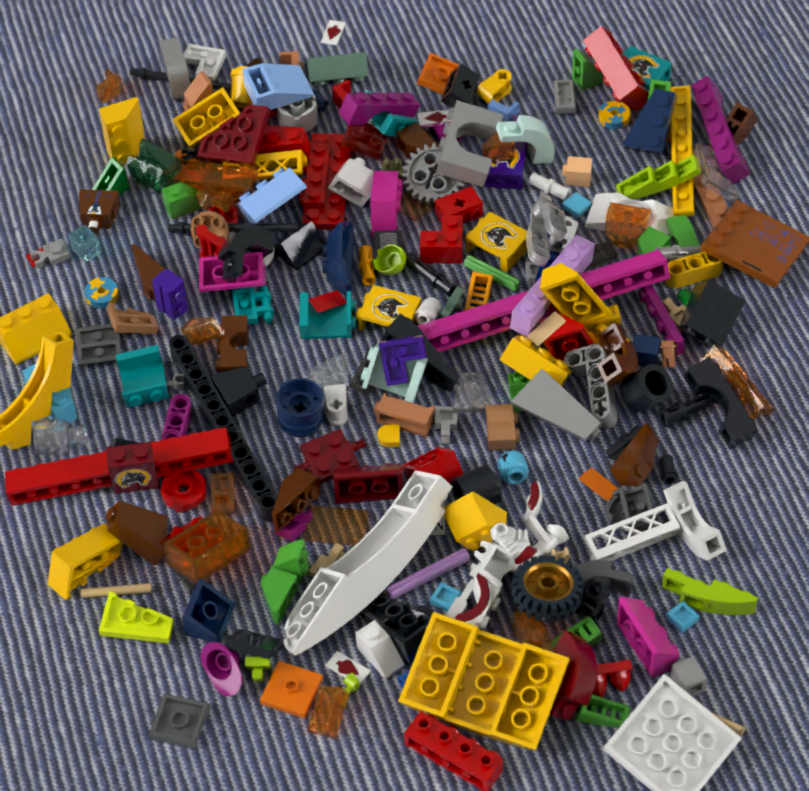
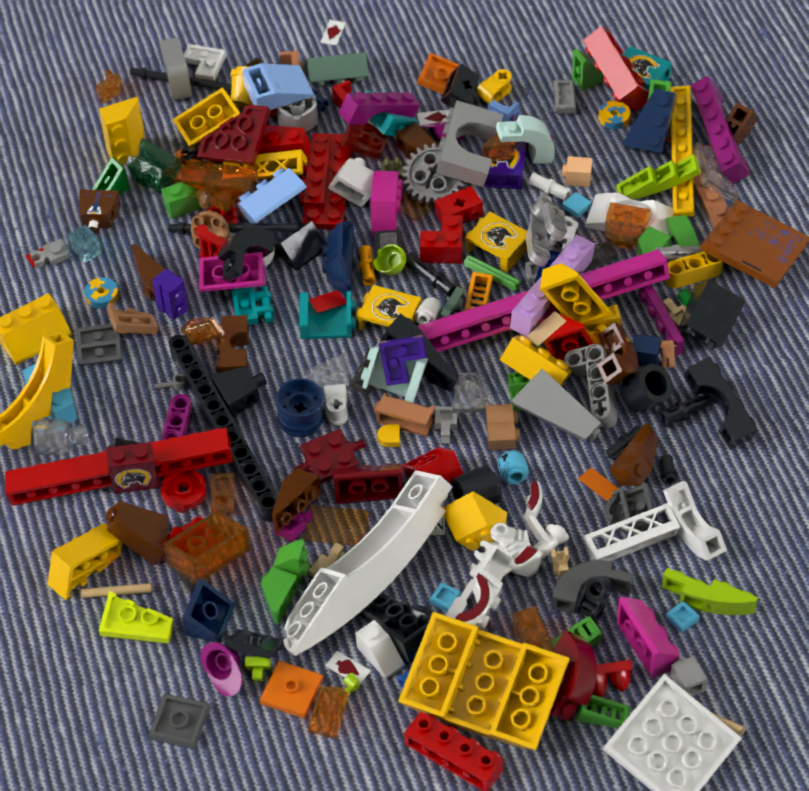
teal panel [115,345,169,408] -> none
nougat slope [183,71,213,111] -> none
lavender axle [386,548,470,599] -> none
wheel [512,555,583,622] -> none
clear orange fence [697,345,775,420] -> none

